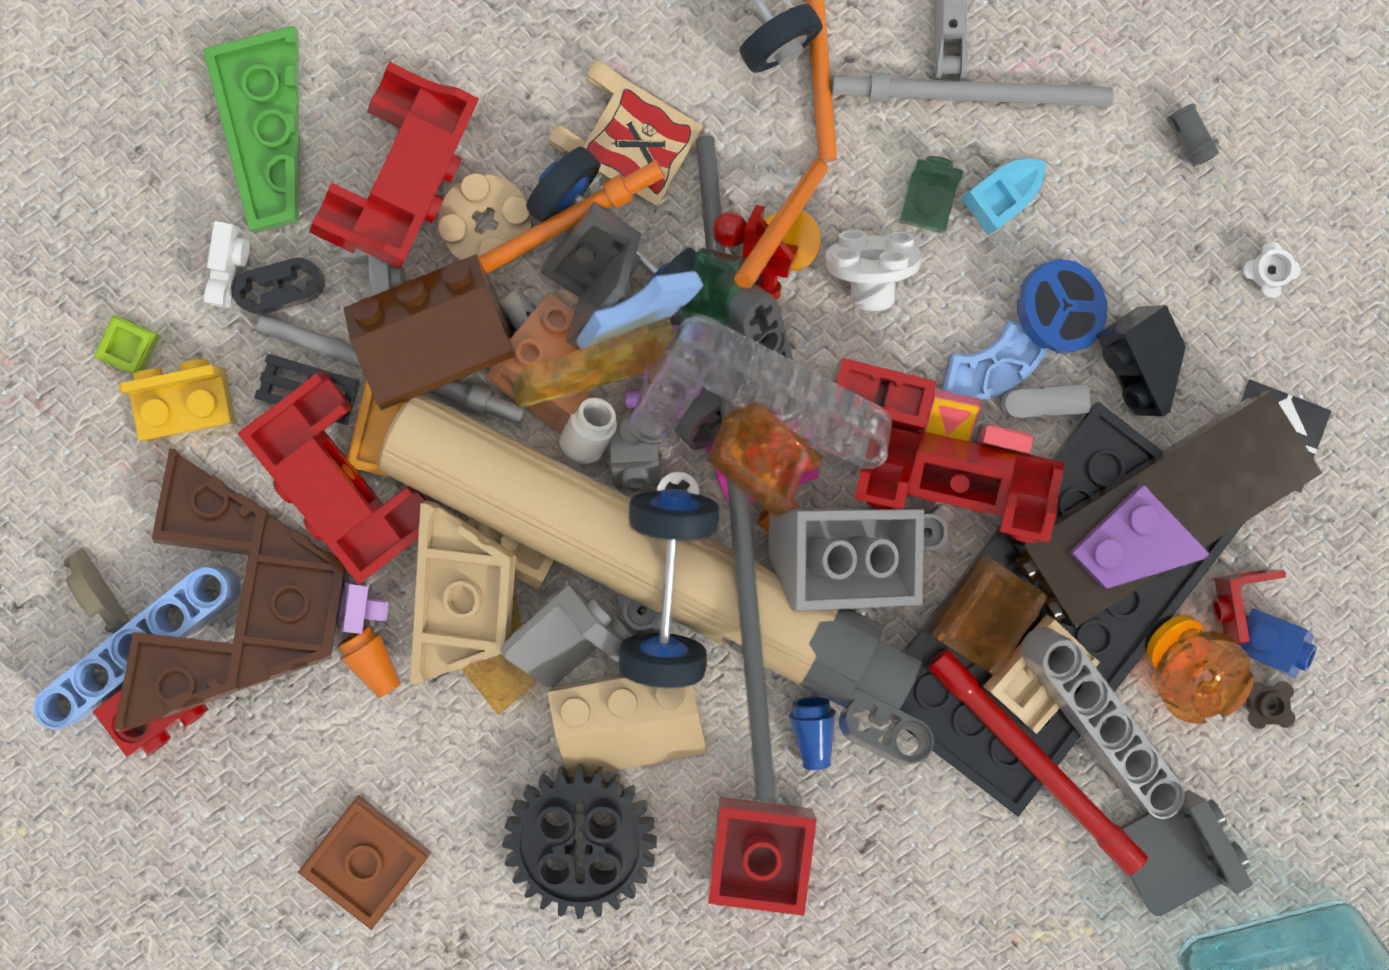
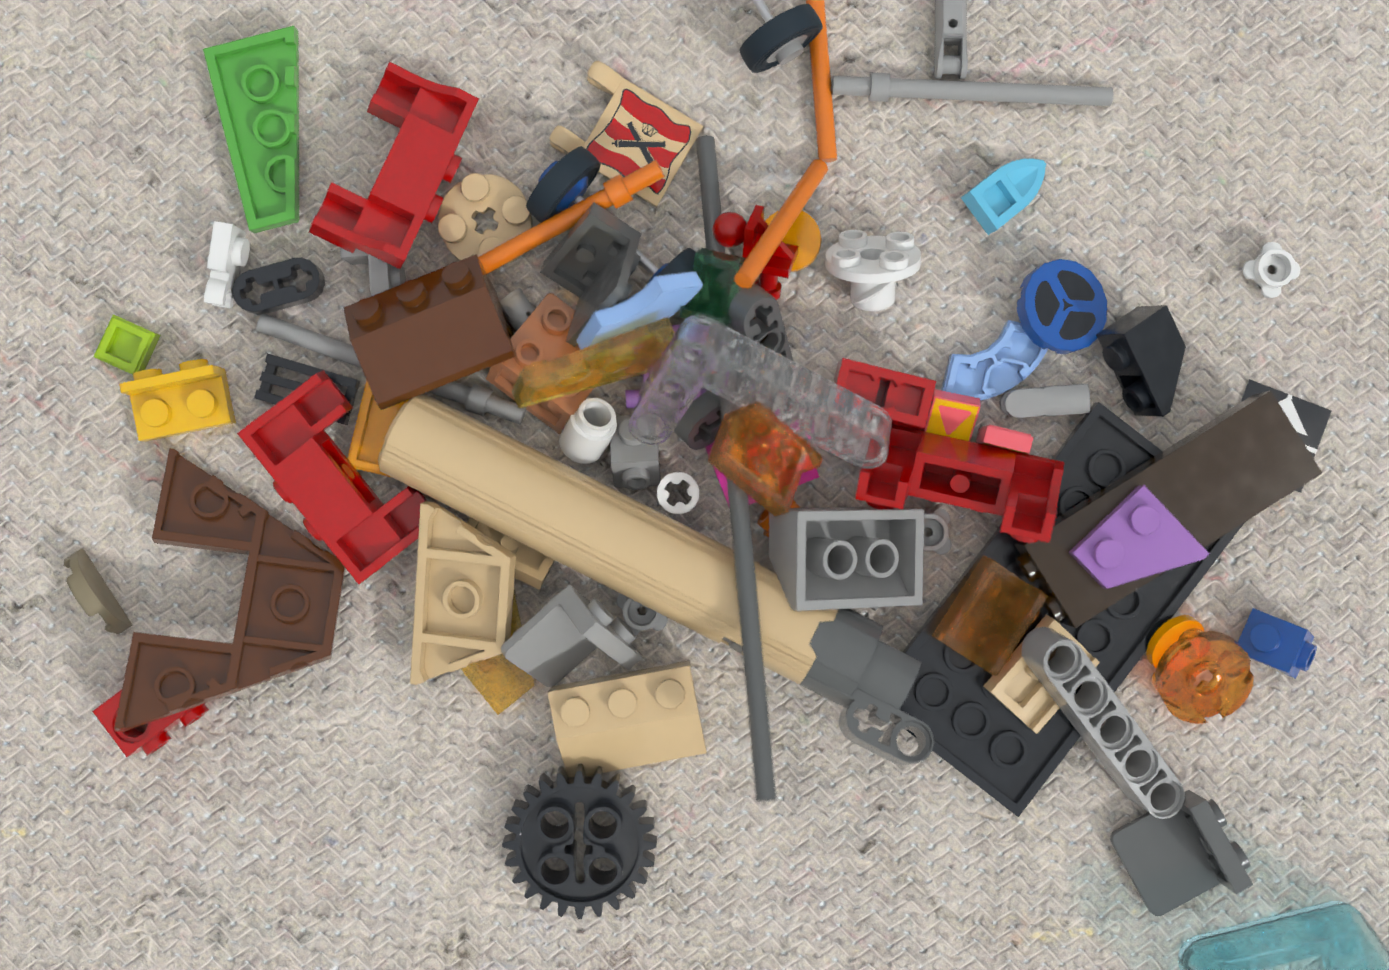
light blue beam [33,566,240,729] -> none
dark orange tile [297,795,432,930] -> none
lavender tile [336,580,389,634] -> none
orange cone [337,625,401,698] -> none
black axle [619,489,719,688] -> none
red brick [708,797,817,916] -> none
blue cone [789,697,836,770] -> none
clear green bracket [898,156,963,234] -> none
red piece [927,648,1148,876] -> none
dark grey pin [1166,103,1220,168] -> none
red bracket [1212,569,1286,643] -> none
dark brown plate [1246,681,1295,729] -> none

